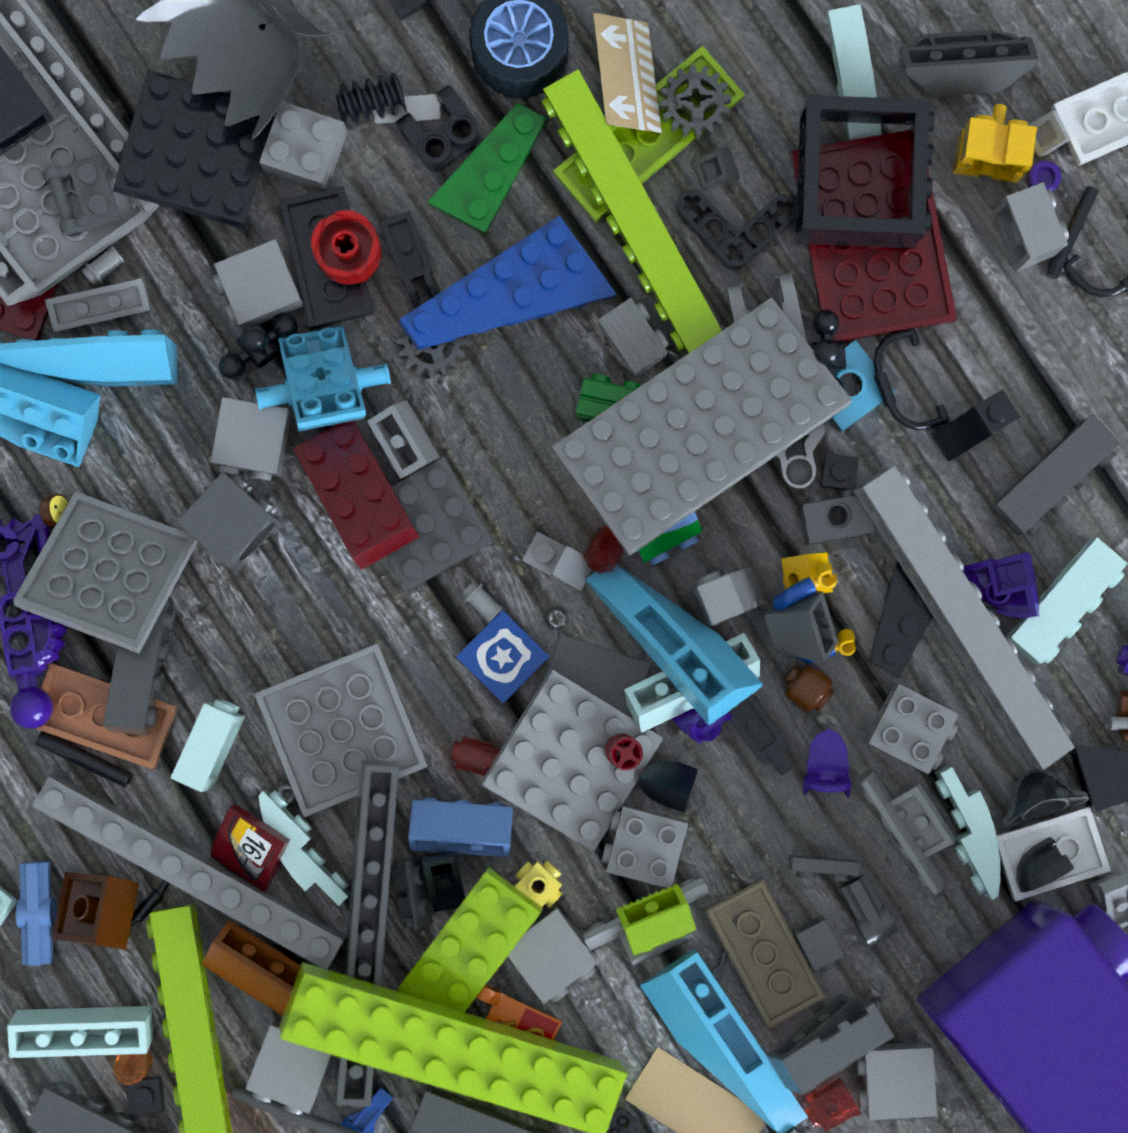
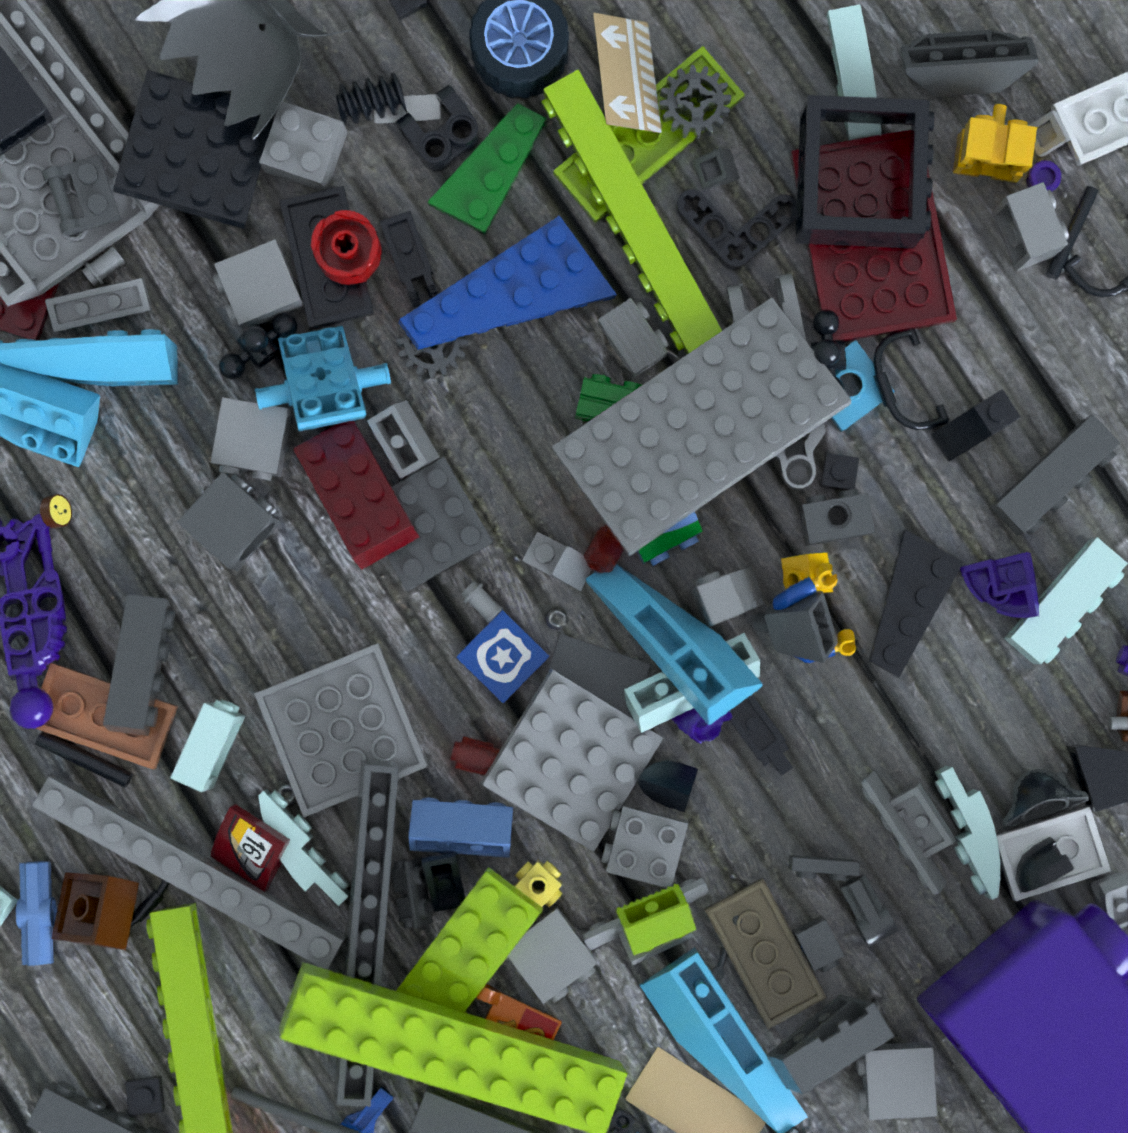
light aqua brick [7,1006,154,1058] -> none
light grey plate [13,491,198,653] -> none
clear orange wheel [113,1050,153,1085] -> none
dark orange brick [201,920,301,1016] -> none
light grey brick [246,1020,333,1115] -> none
dark red wheel [605,733,643,770] -> none
reddish brown head [783,663,834,712] -> none
dark purple piece [803,728,852,798] -> none
clear red brick [805,1078,861,1133] -> none
light grey brick [853,466,1075,770] -> none
light grey brick [864,684,959,774] -> none

